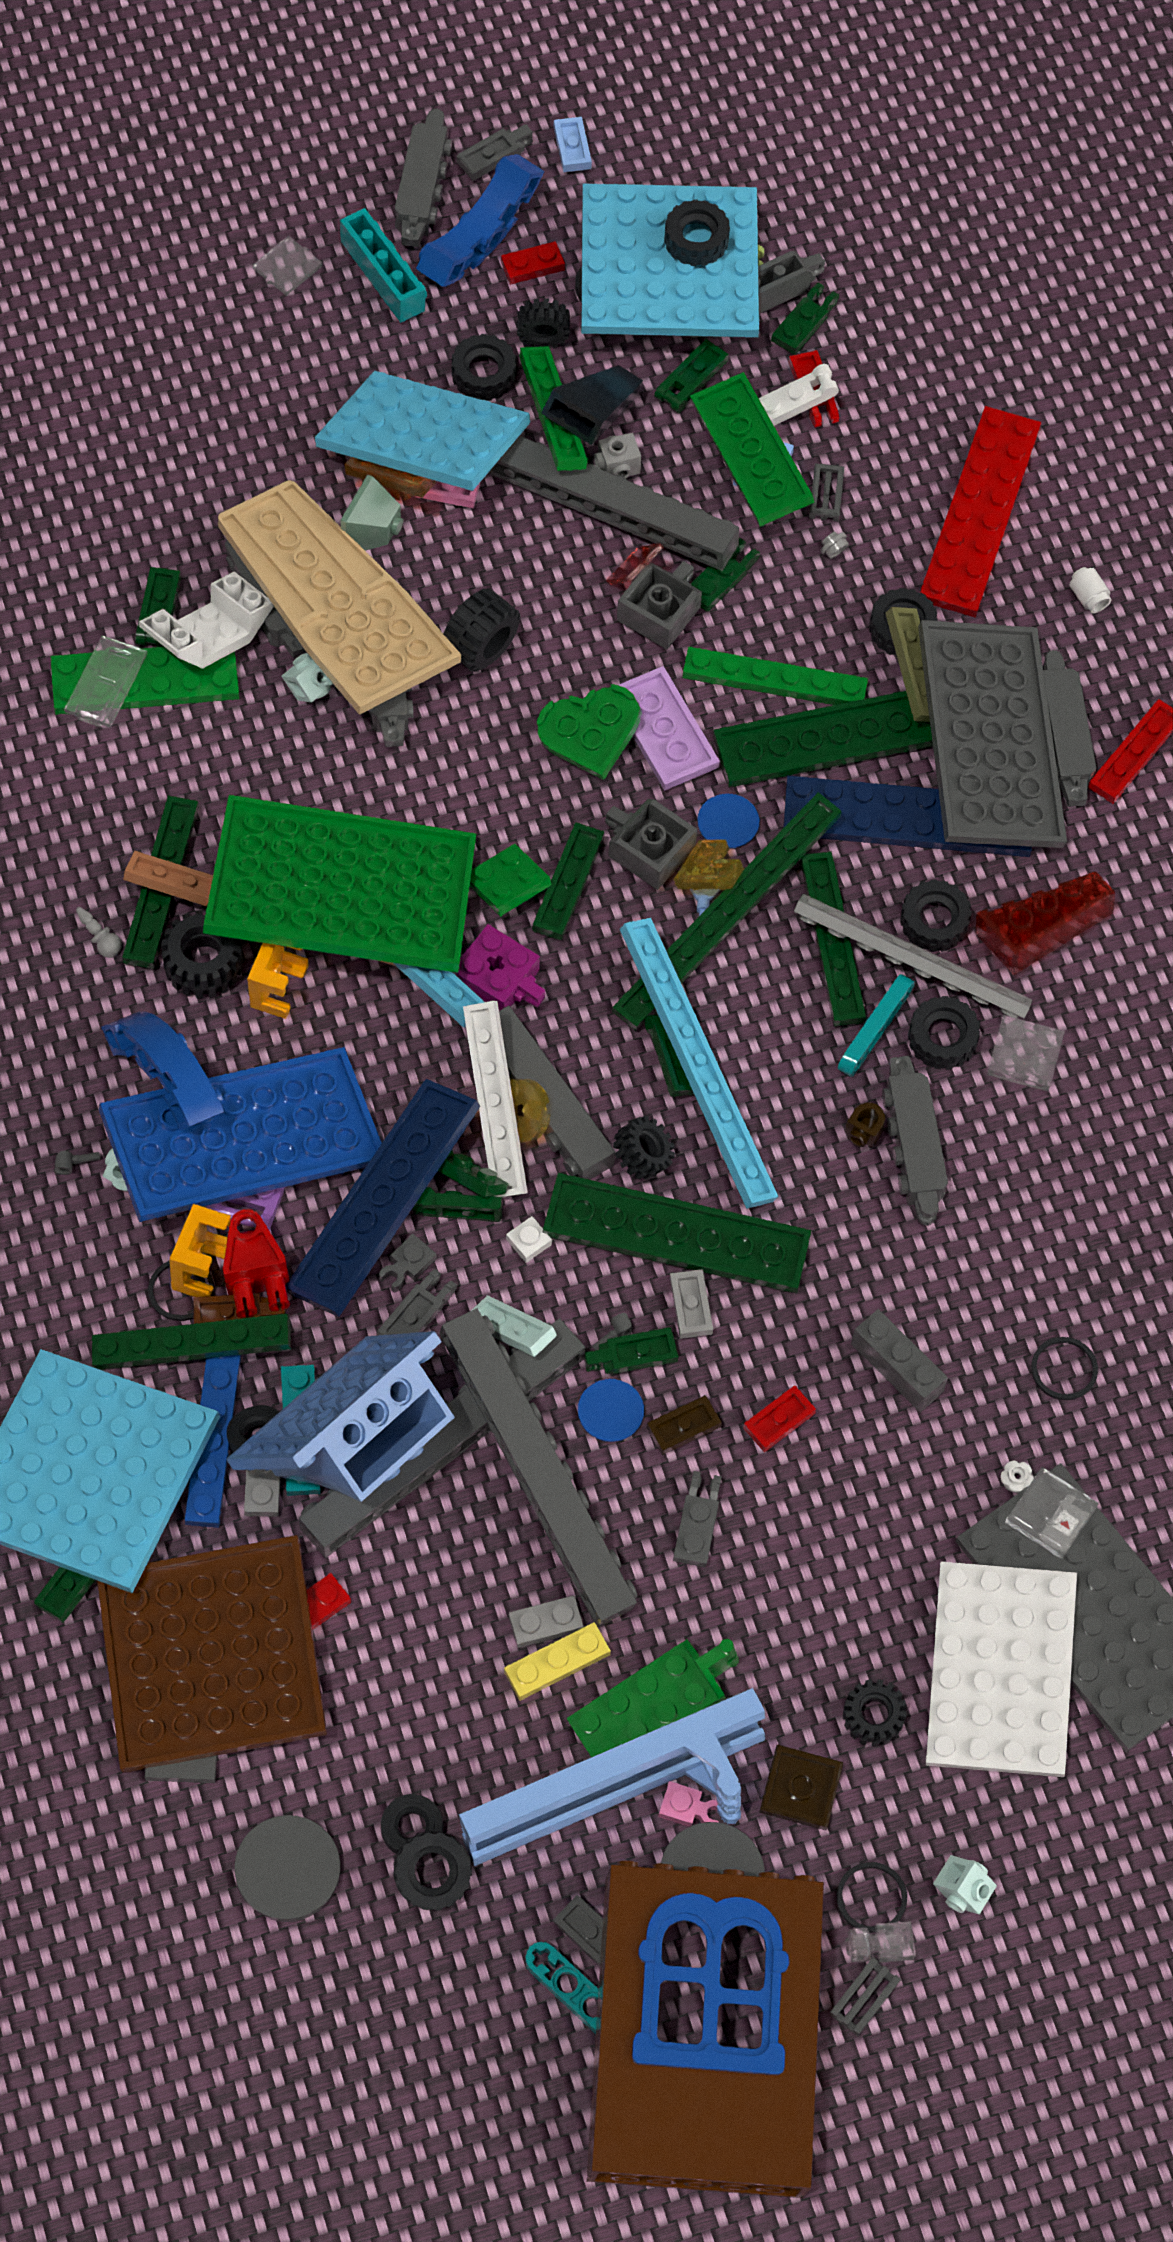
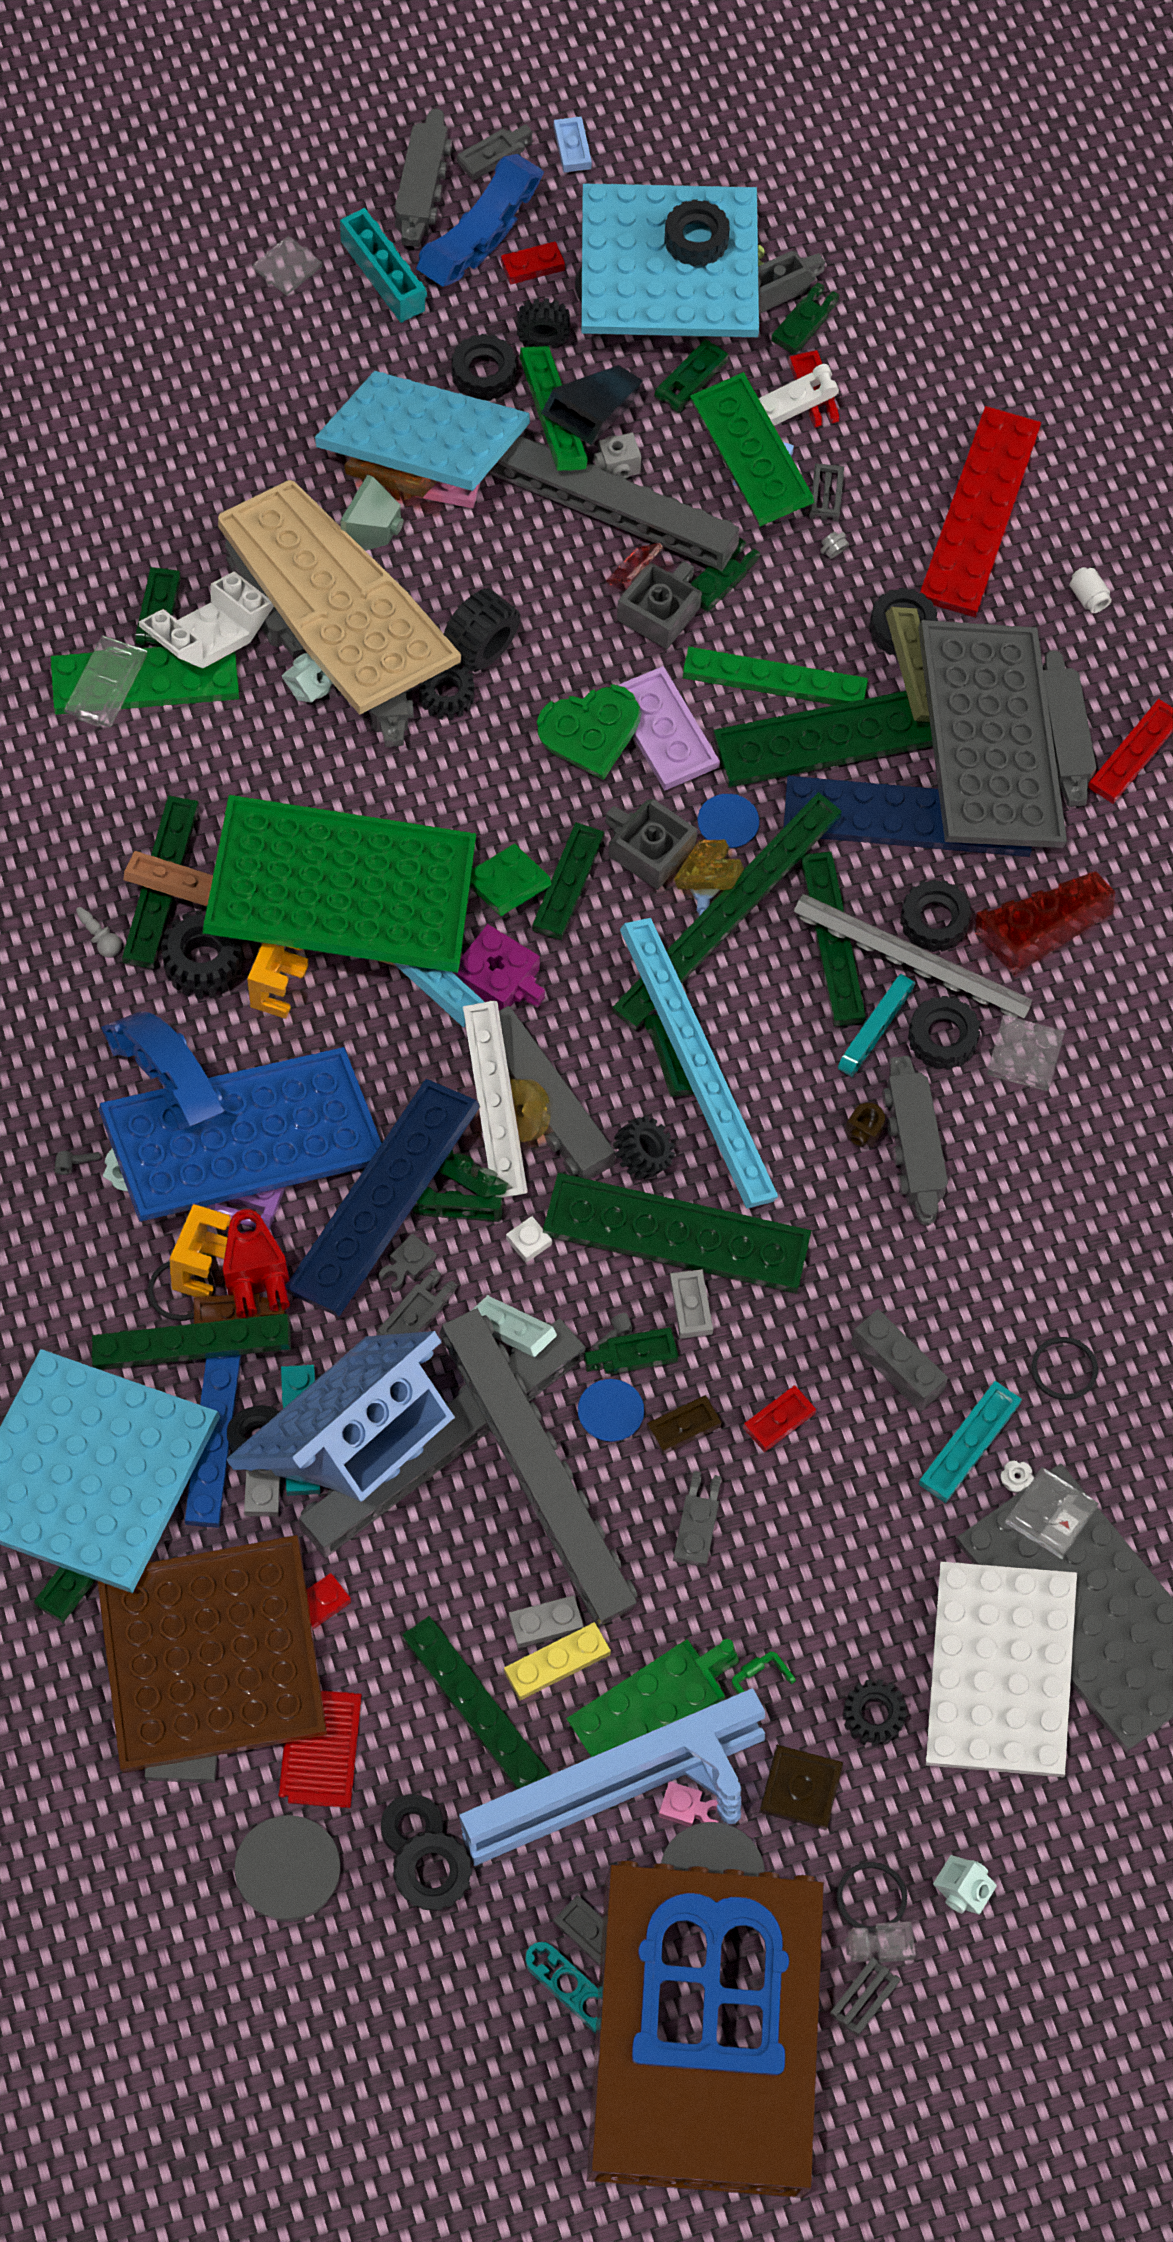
none -> red window [278,1690,362,1808]
none -> dark green plate [402,1616,551,1790]
none -> black tyre [419,663,474,720]
none -> green piece [731,1652,796,1695]
none -> teal plate [918,1381,1022,1503]

